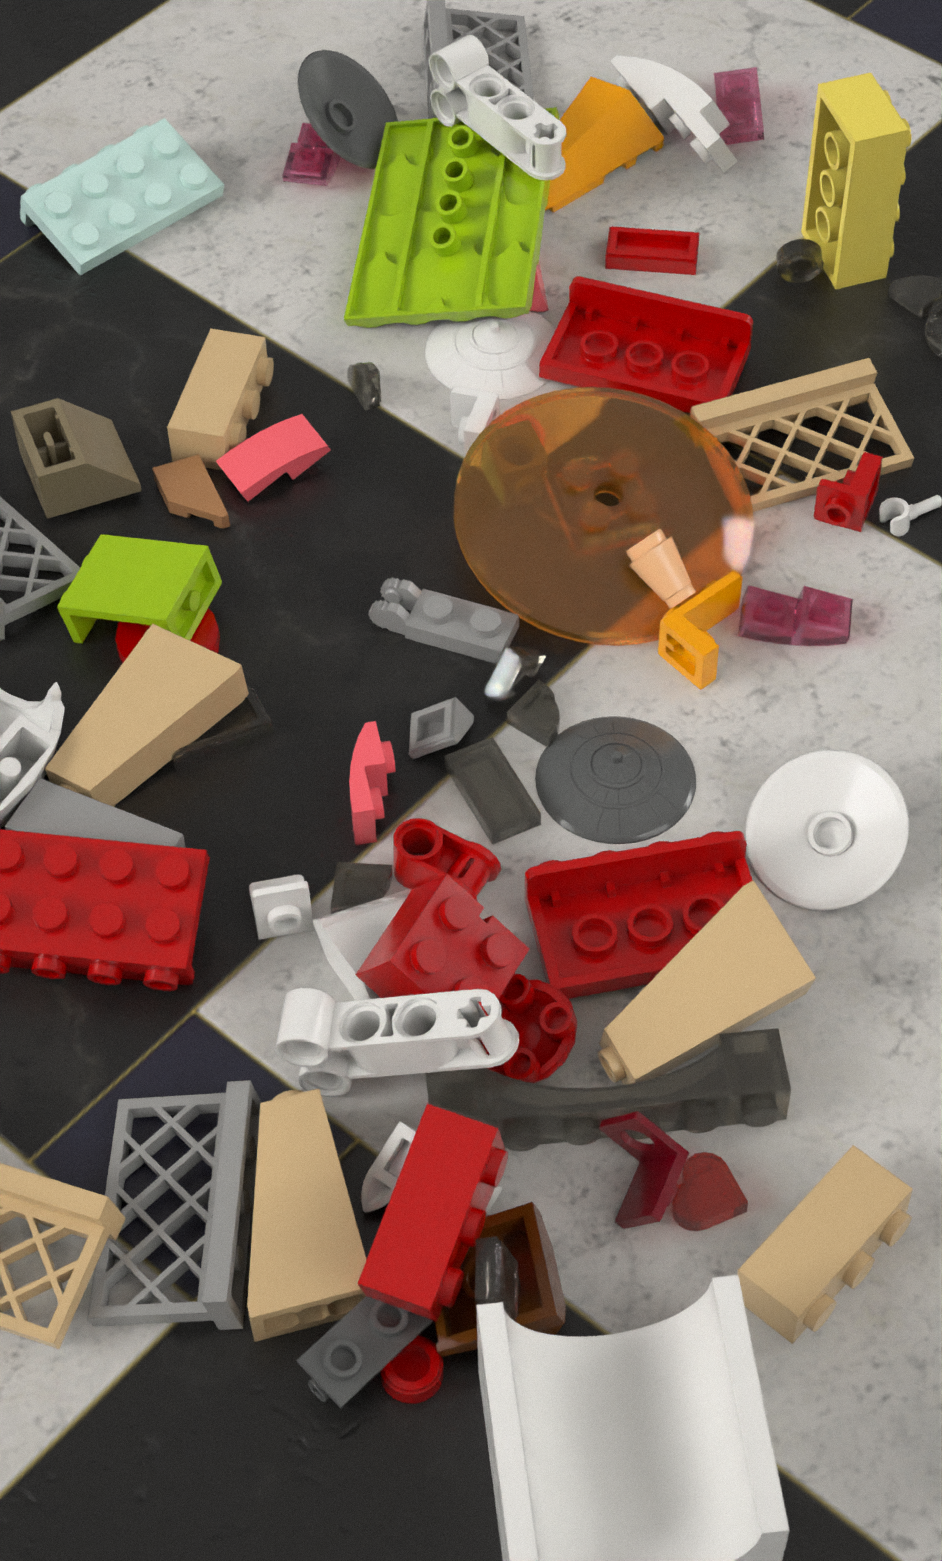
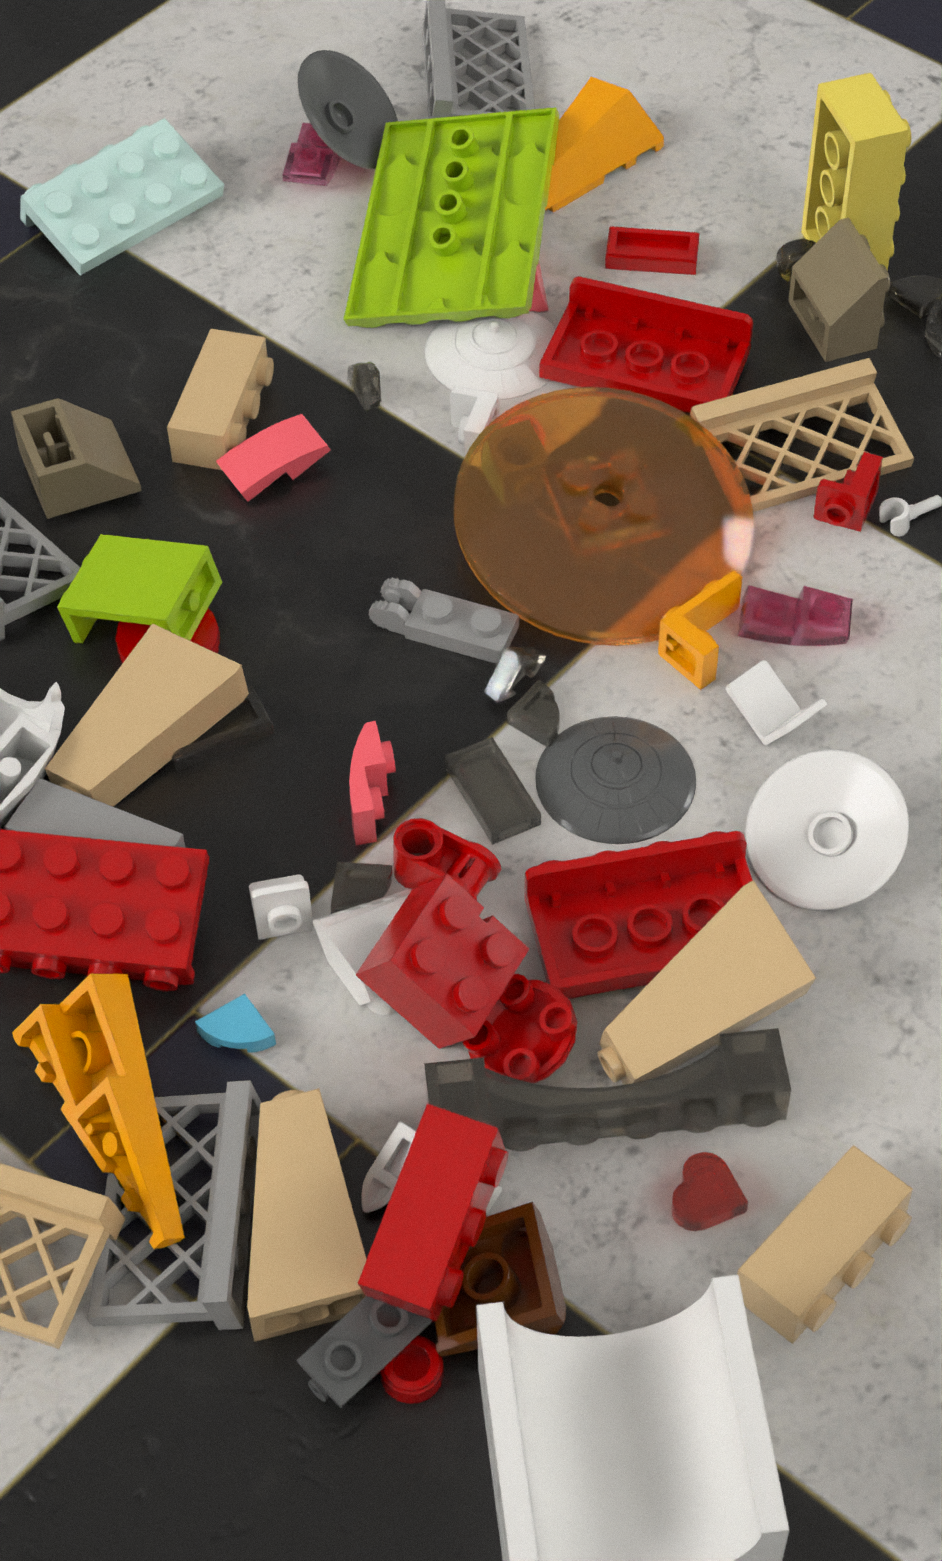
medium nougat tile [152,454,230,529] -> none
white piece [275,988,519,1097] -> none
light grey slope [409,697,474,759] -> none
white piece [429,35,566,180] -> none
clear smoke tile [475,1236,518,1321] -> none
dark red bracket [599,1111,689,1229] -> none
white slope [610,55,738,172] -> none
light nougat cone [625,529,696,609] -> none
clear pink slope [714,67,764,145] -> none
none -> light orange wedge [12,974,185,1249]
none -> medium azure tile [195,994,276,1052]
none -> white bracket [726,660,827,746]
none -> dark tan slope [788,217,890,362]

